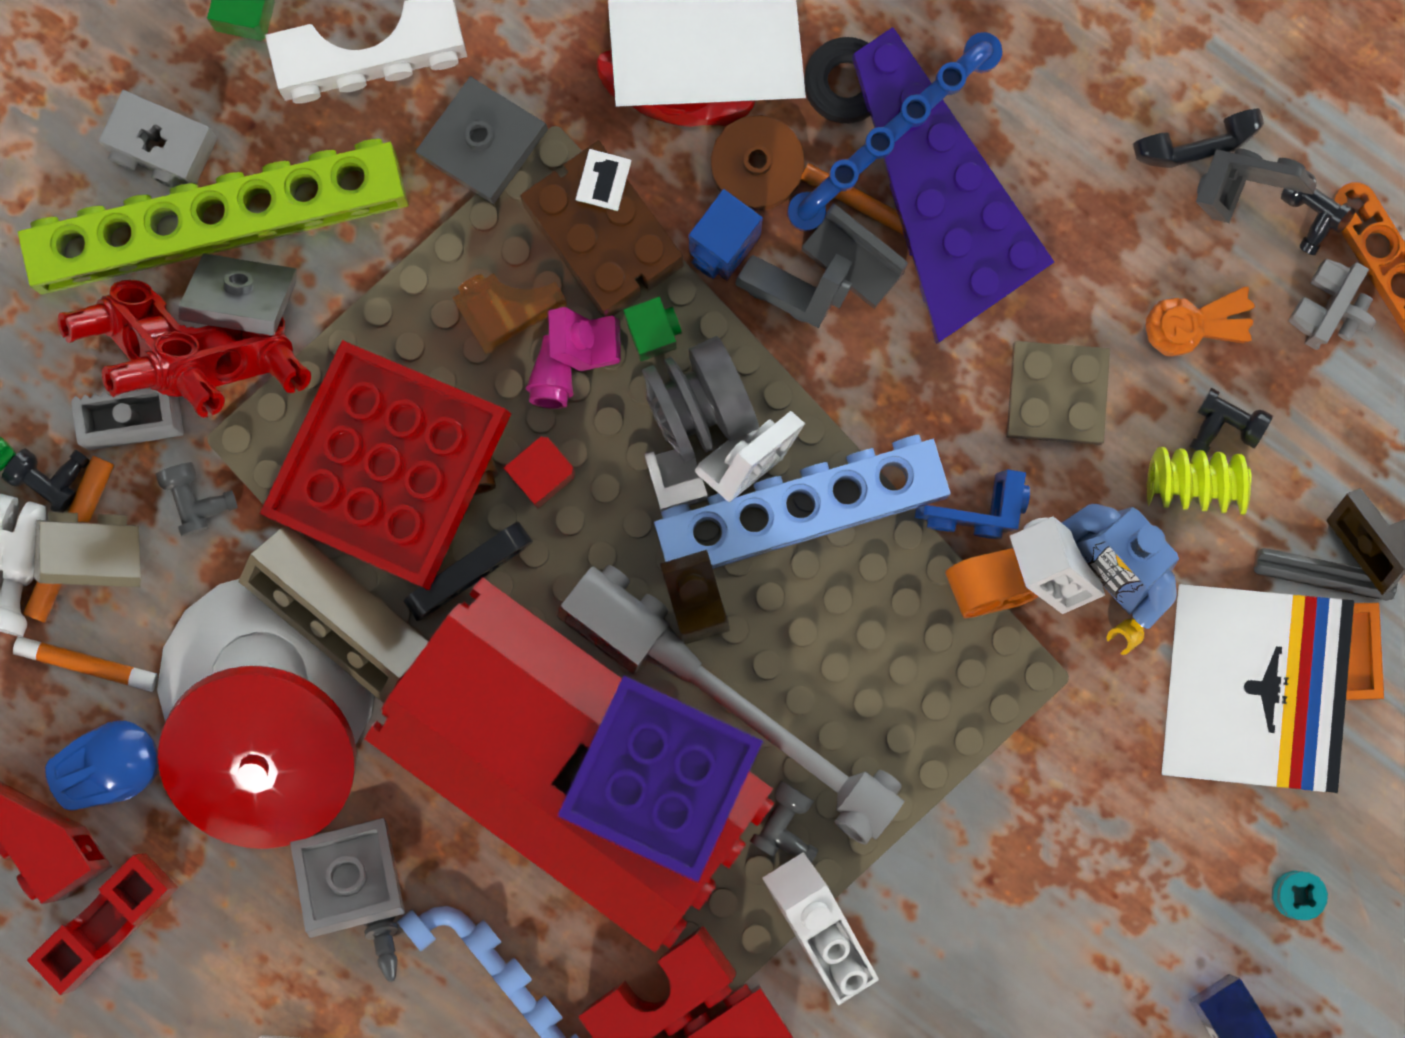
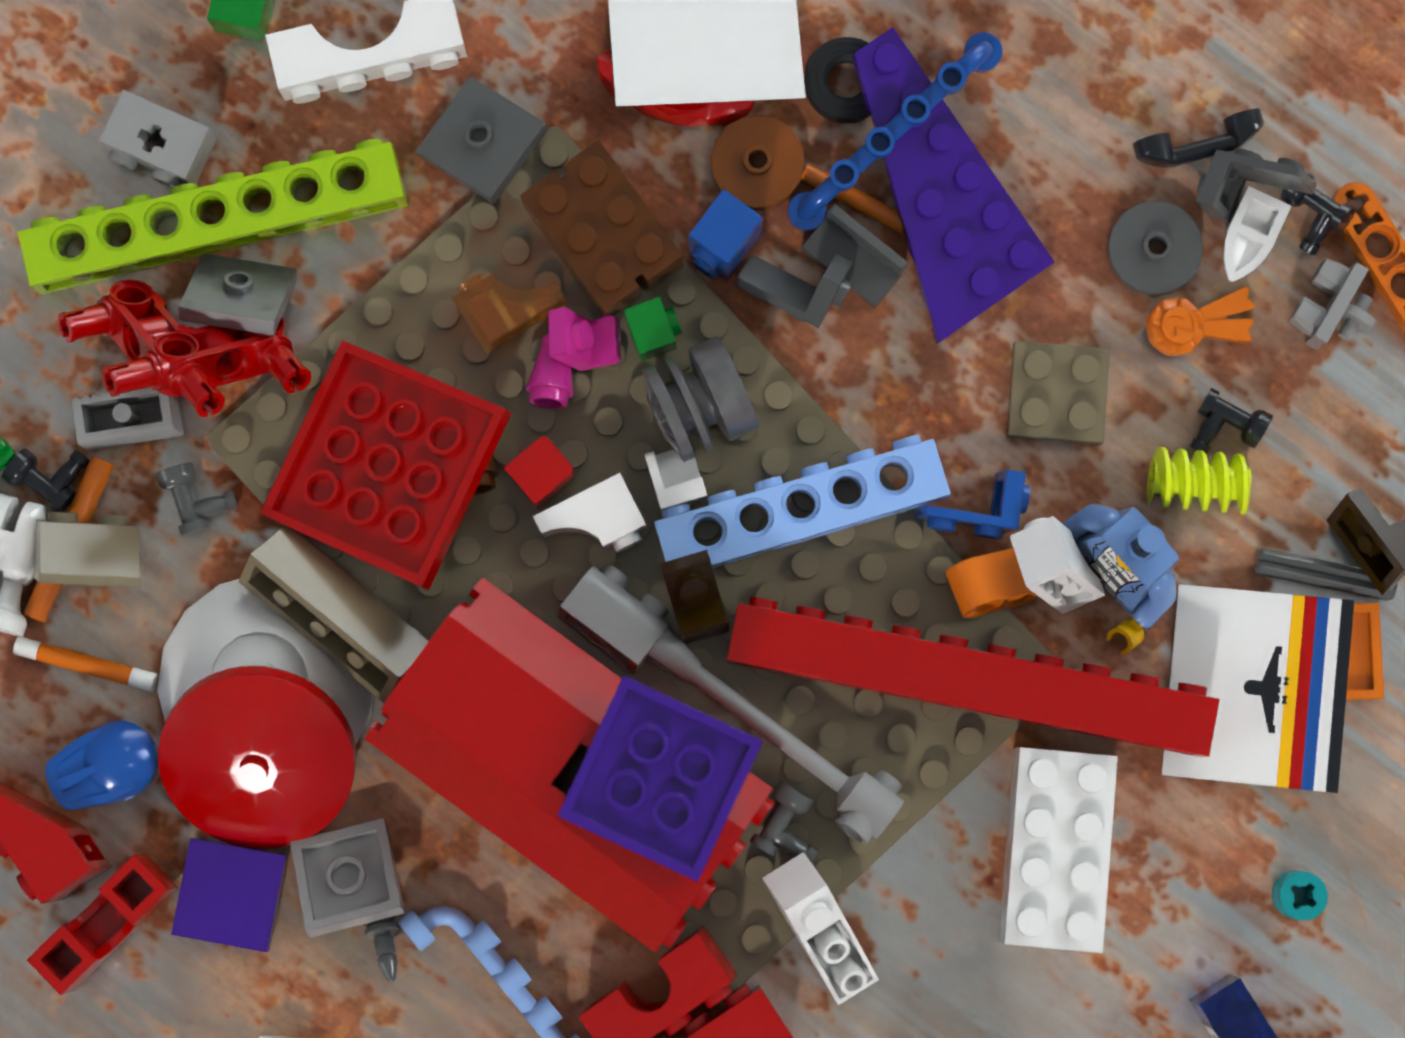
black beam [403,522,533,621] -> none
white sticker [576,149,632,211] -> none
white bracket [695,411,805,502] -> none
none -> dark purple tile [171,838,288,952]
none -> white arch [533,473,647,553]
none -> red brick [727,596,1220,757]
none -> white brick [998,747,1118,953]
none -> dark grey plate [1106,200,1204,297]
none -> white plate [1223,186,1291,282]

